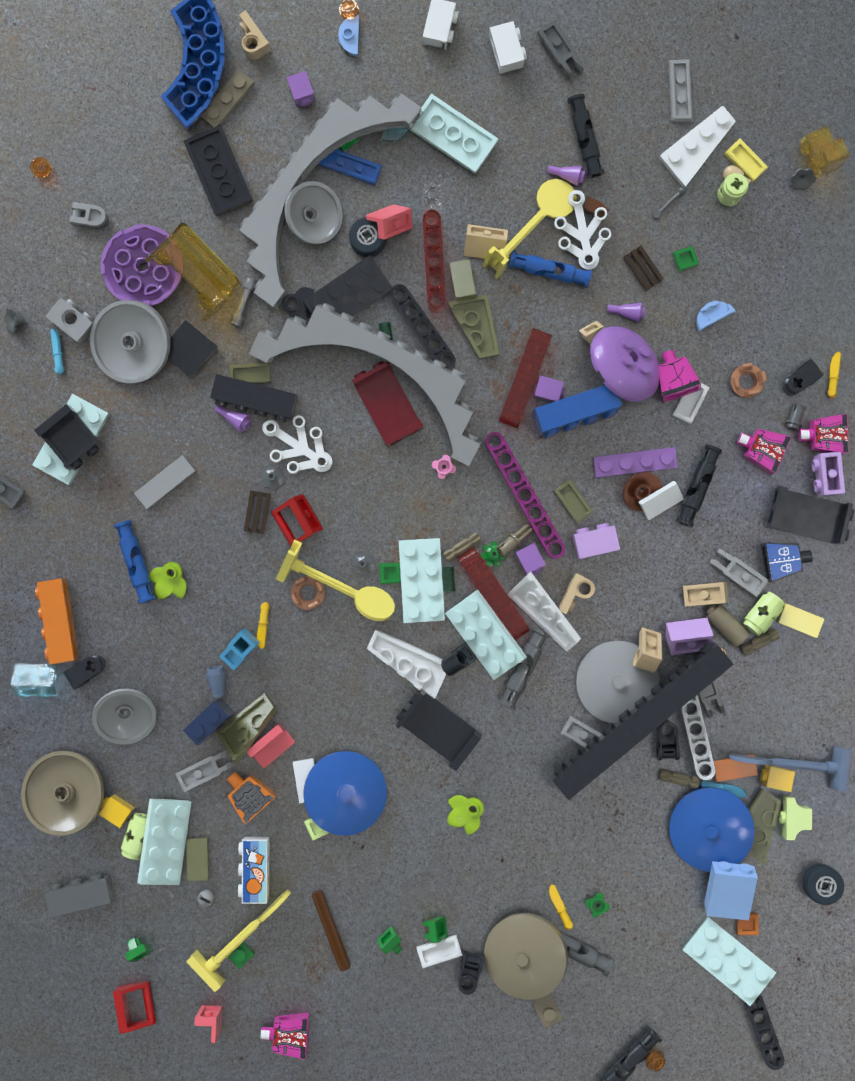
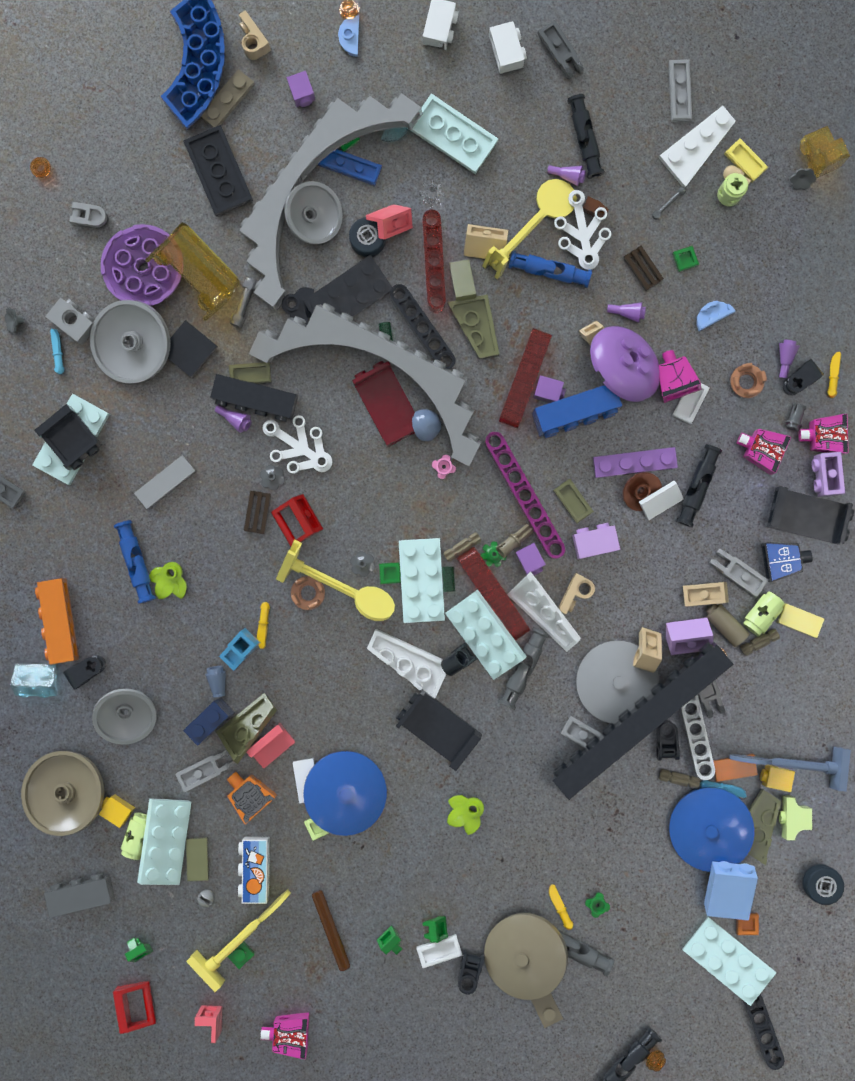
none -> sand blue piece [412,409,441,441]
none -> medium lavender cone [779,339,800,378]

